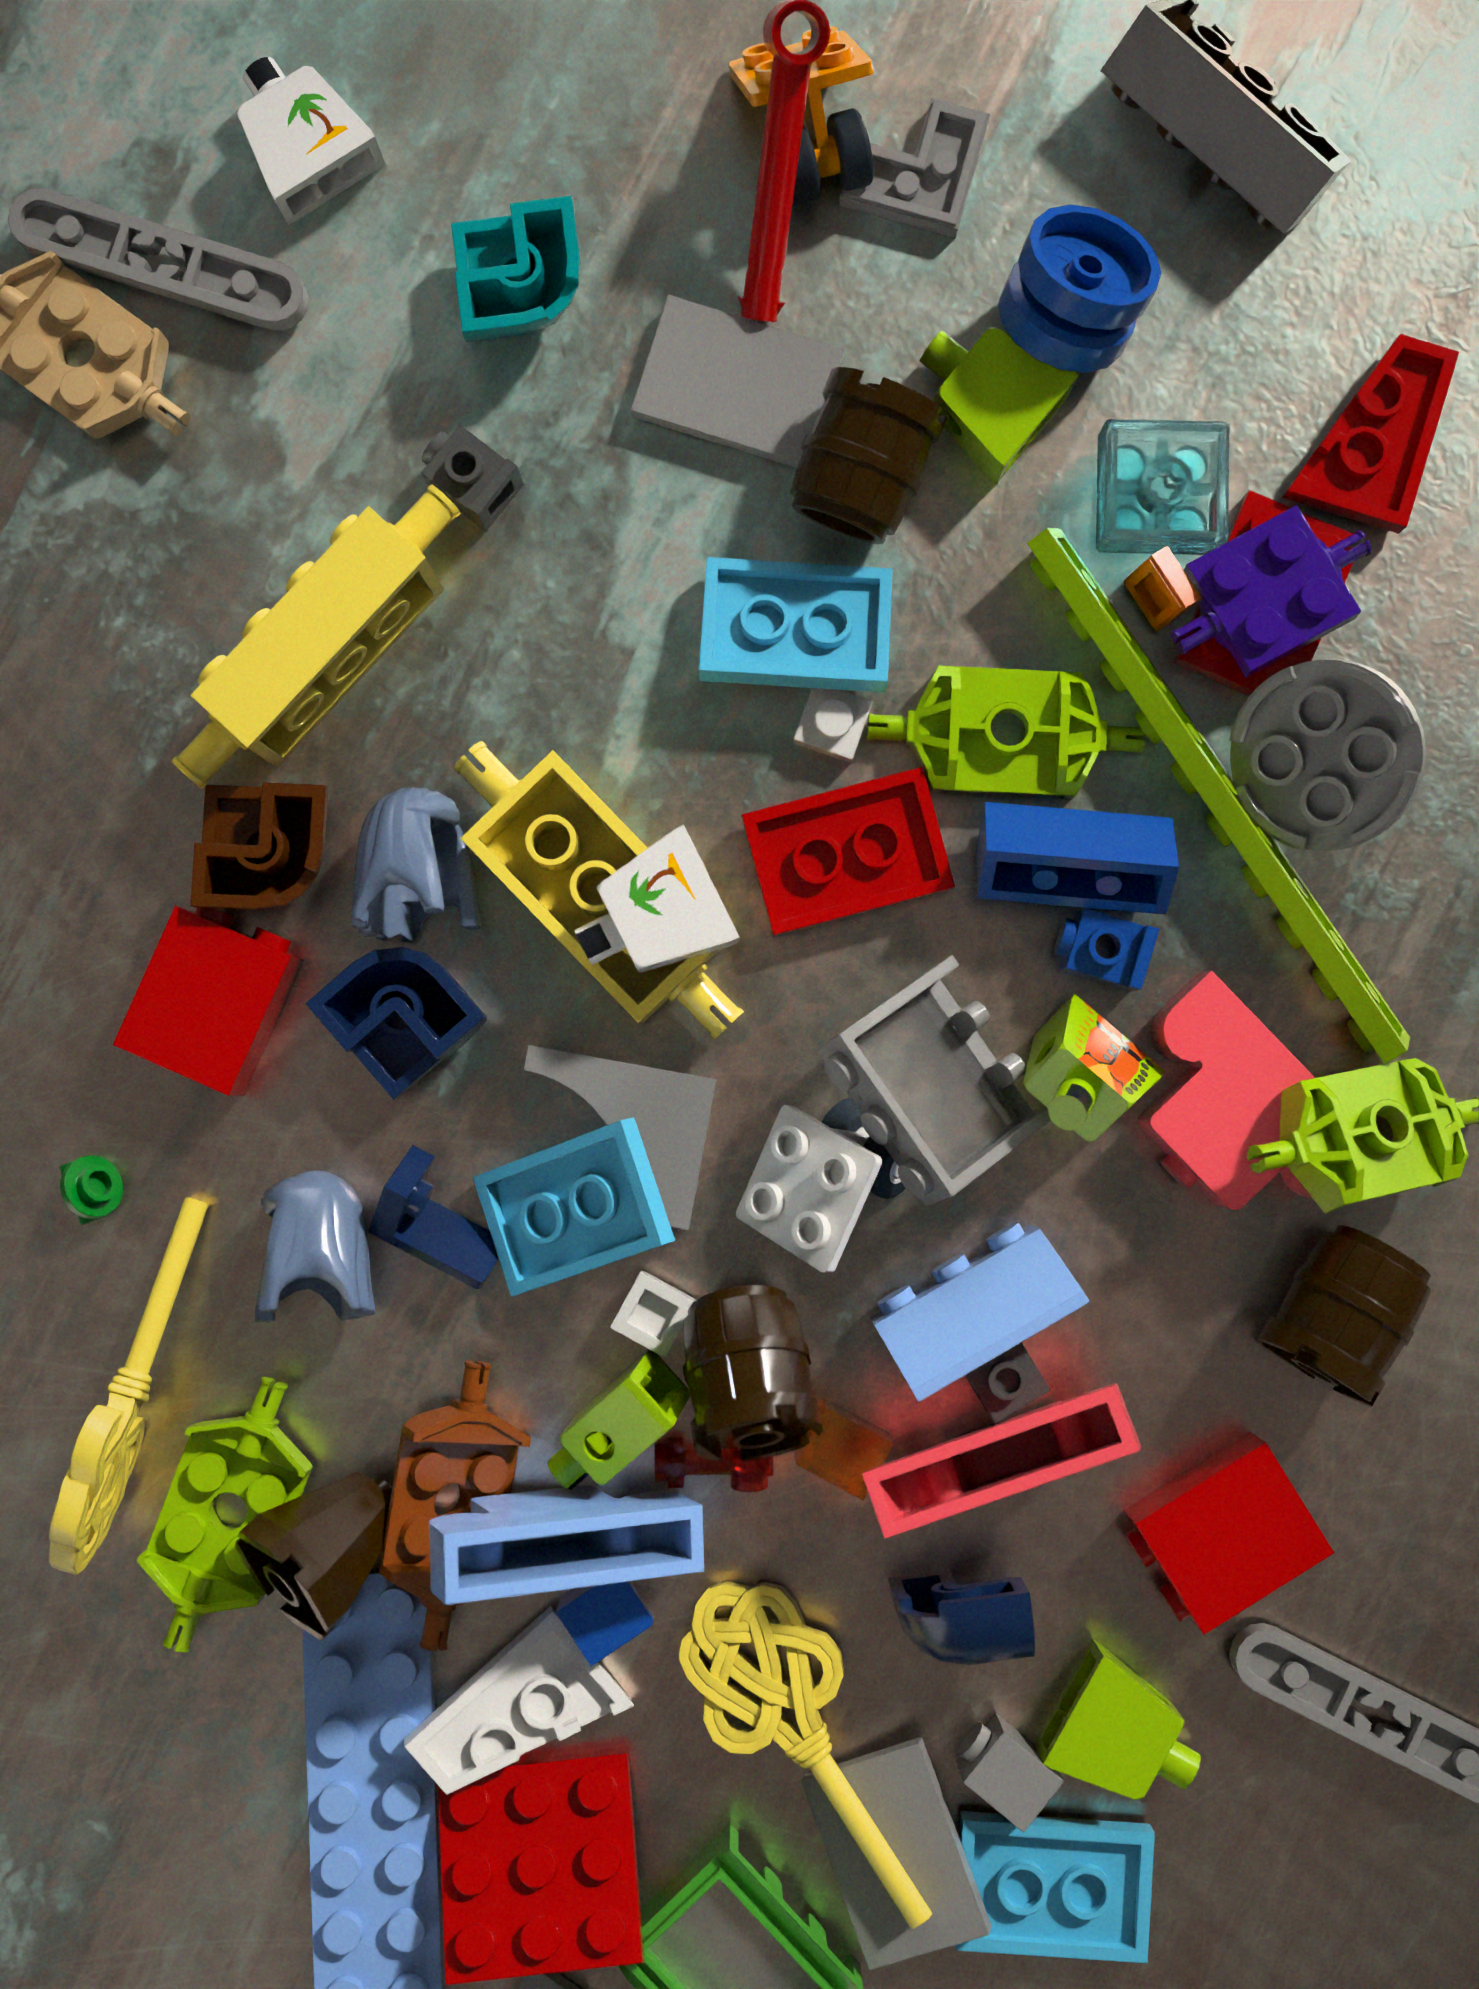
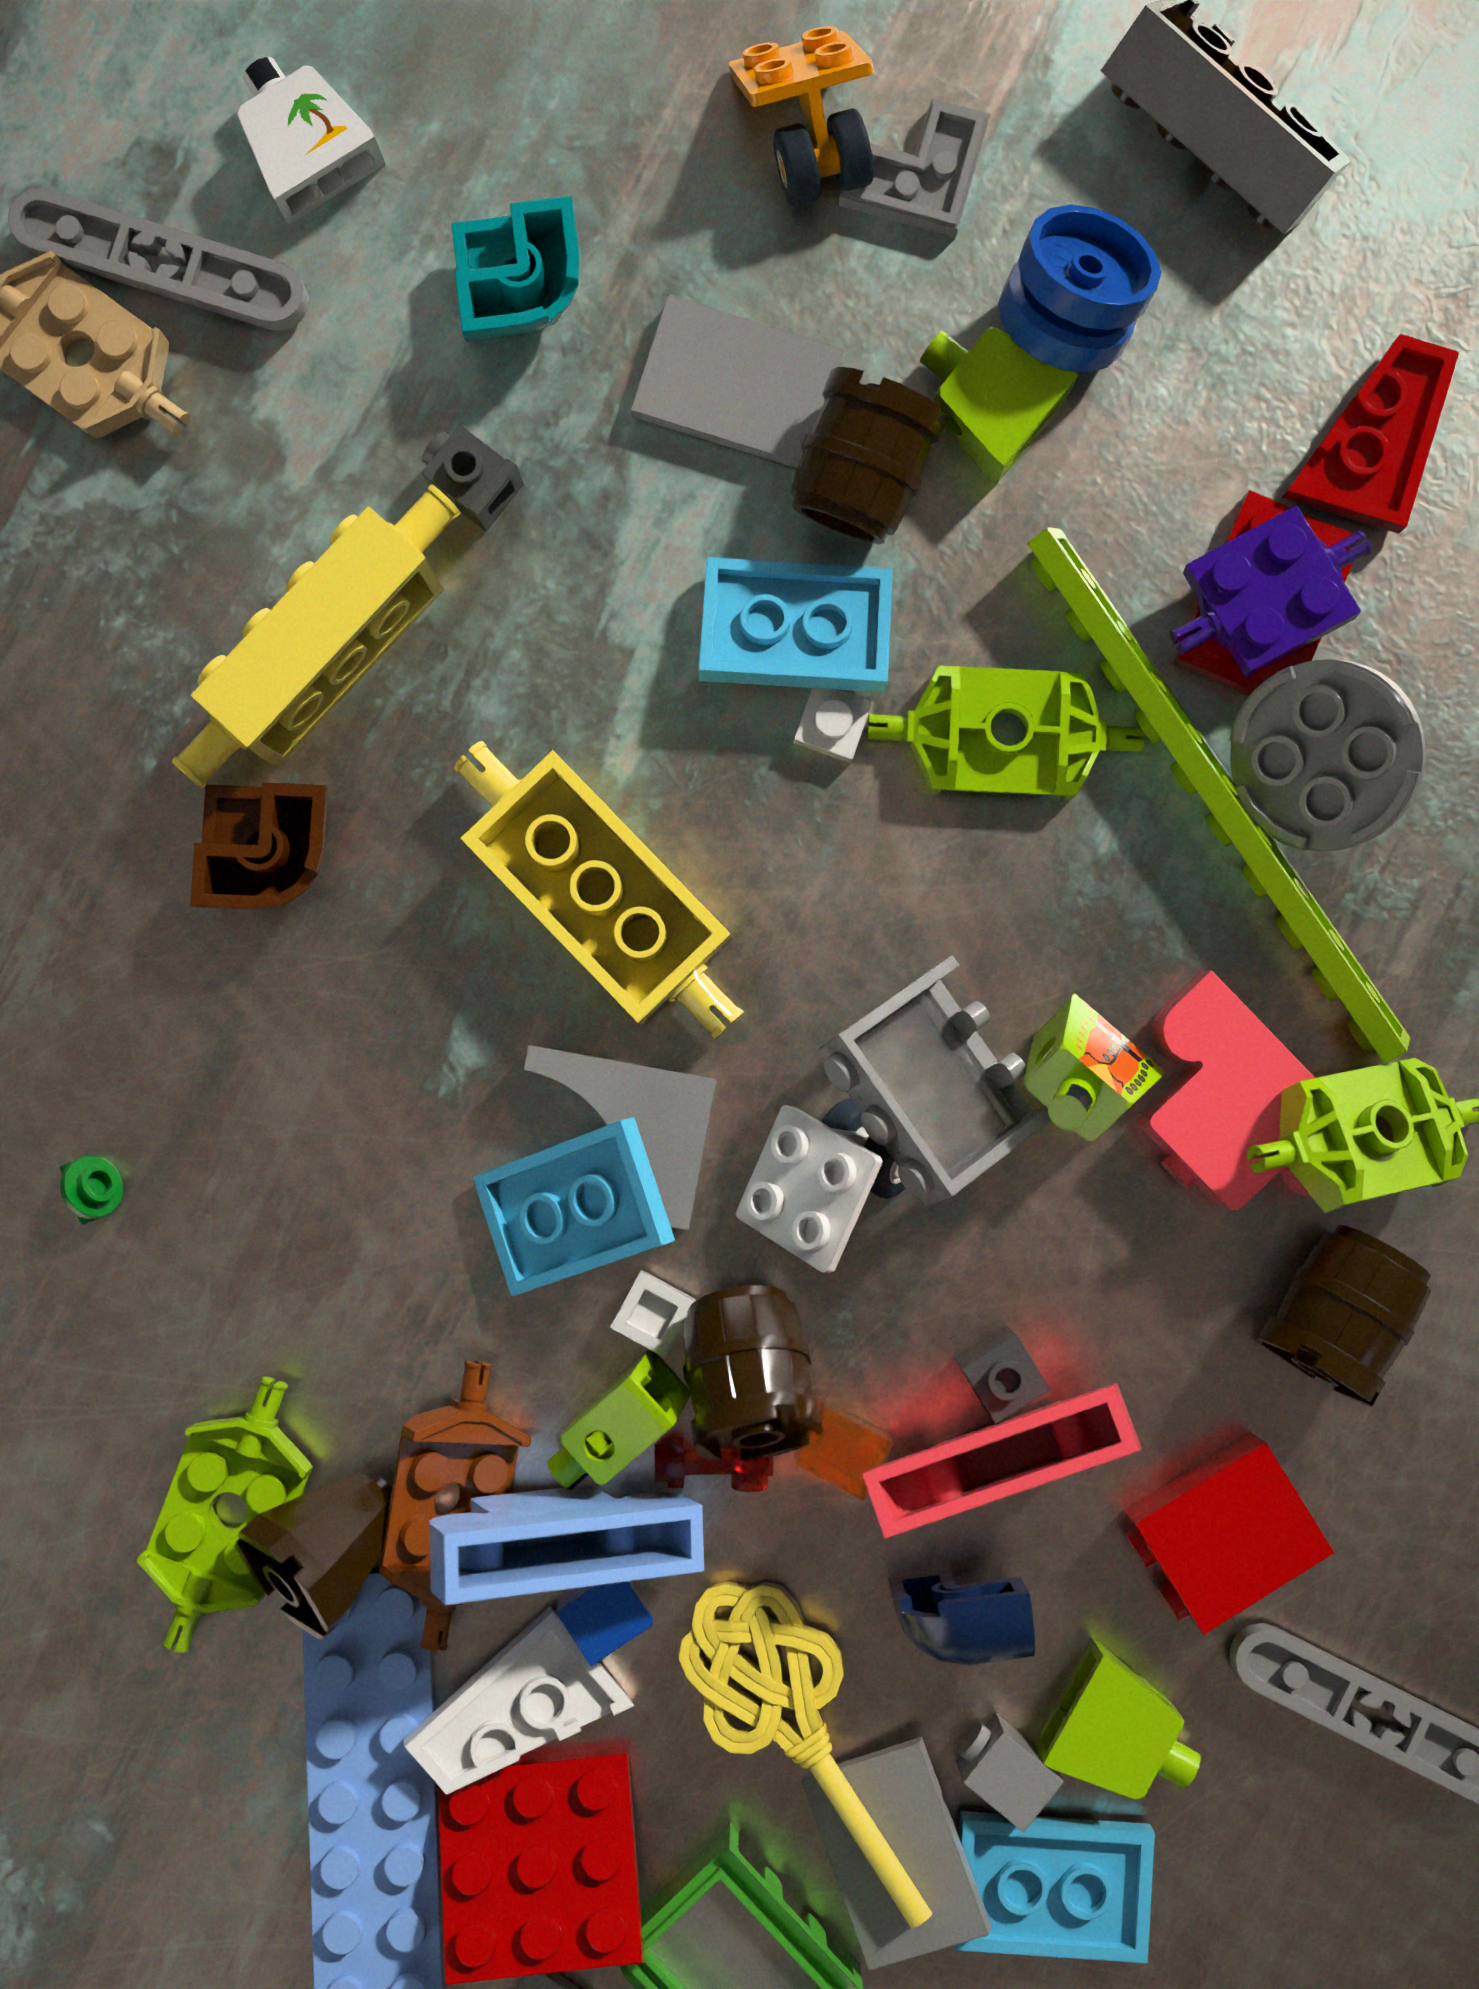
light yellow piece [49,1197,209,1575] -> none
red brick [113,906,304,1096] -> none
sand blue hair [255,1170,375,1322] -> none
dark blue brick [305,947,487,1100] -> none
sand blue hair [351,787,481,943] -> none
dark blue bracket [368,1145,499,1289] -> none
white torso [574,824,740,973] -> none
red piece [737,0,830,322] -> none
red plate [741,766,955,937] -> none
light blue slope [870,1222,1090,1402] -> none
blue brick [976,802,1179,915] -> none
blue brick [1054,908,1160,993] -> none
clear light blue brick [1096,419,1230,555] -> none
orange tile [1123,546,1202,632] -> none

